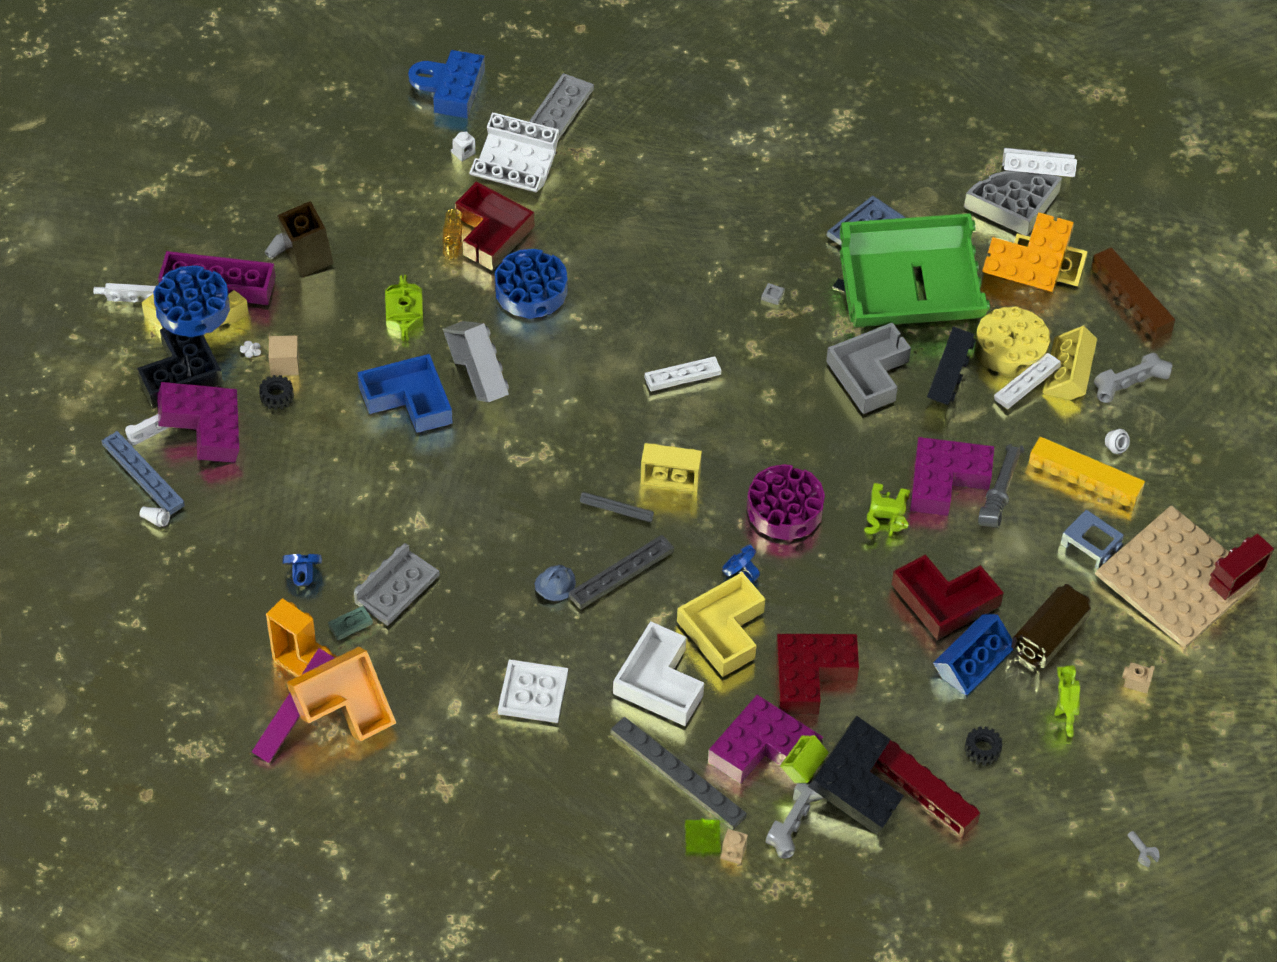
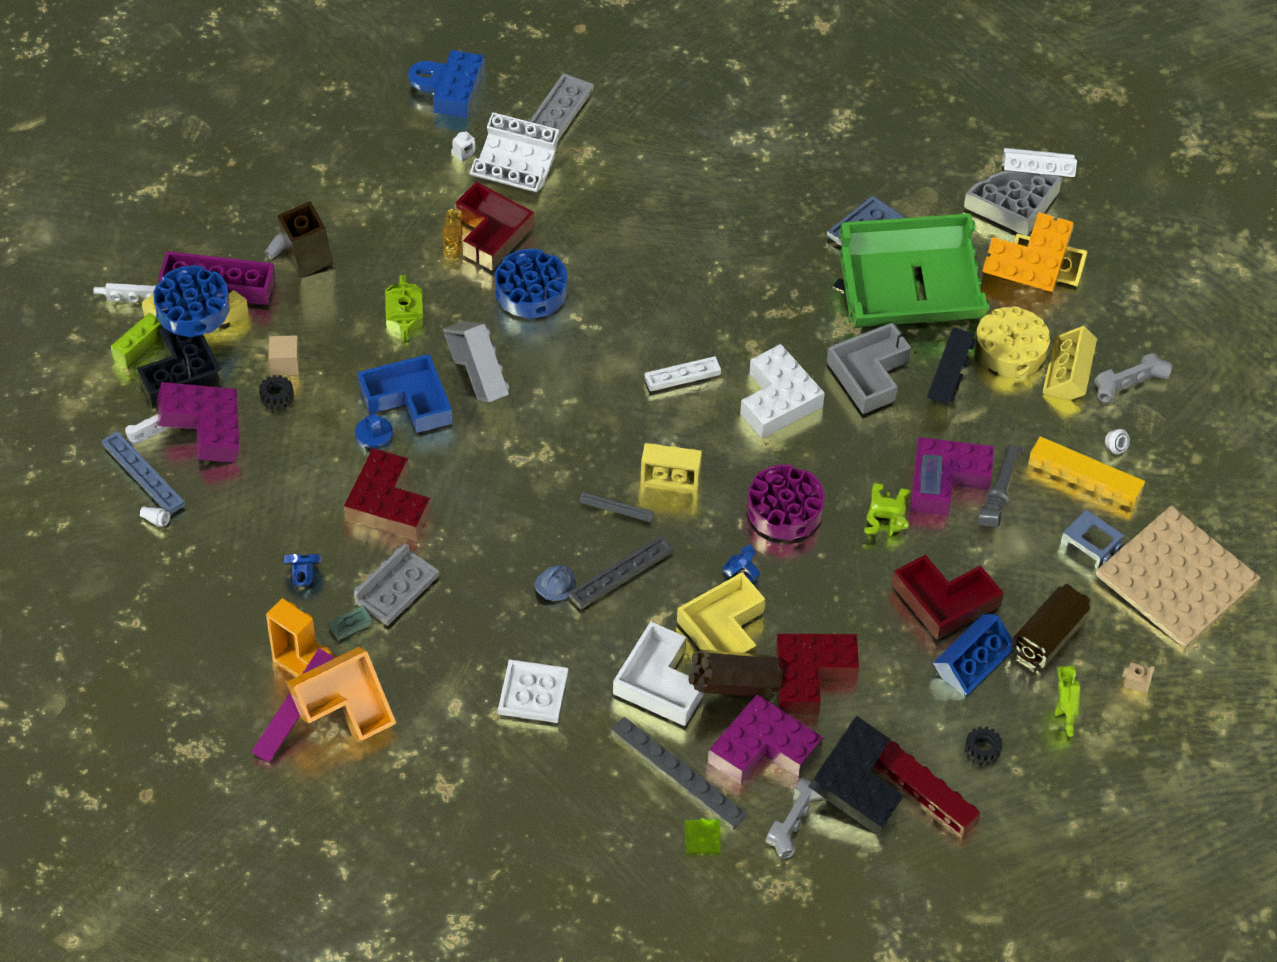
white plant [240,341,261,358] -> none
tan brick [720,829,748,865] -> none
light grey tile [761,283,785,305] -> none
lime brick [780,735,829,783] -> none
white plate [994,352,1061,409] -> none
reddish brown brick [1091,247,1175,339] -> none
light grey bar [1127,831,1160,867] -> none
dark red piece [1208,533,1274,600] -> none
none -> lime brick [111,312,164,369]
none -> dark red piece [344,448,431,541]
none -> blue tile [355,413,393,450]
none -> dark brown brick [688,649,783,698]
none -> white piece [740,344,825,439]
none -> clear light blue slope [920,454,943,494]

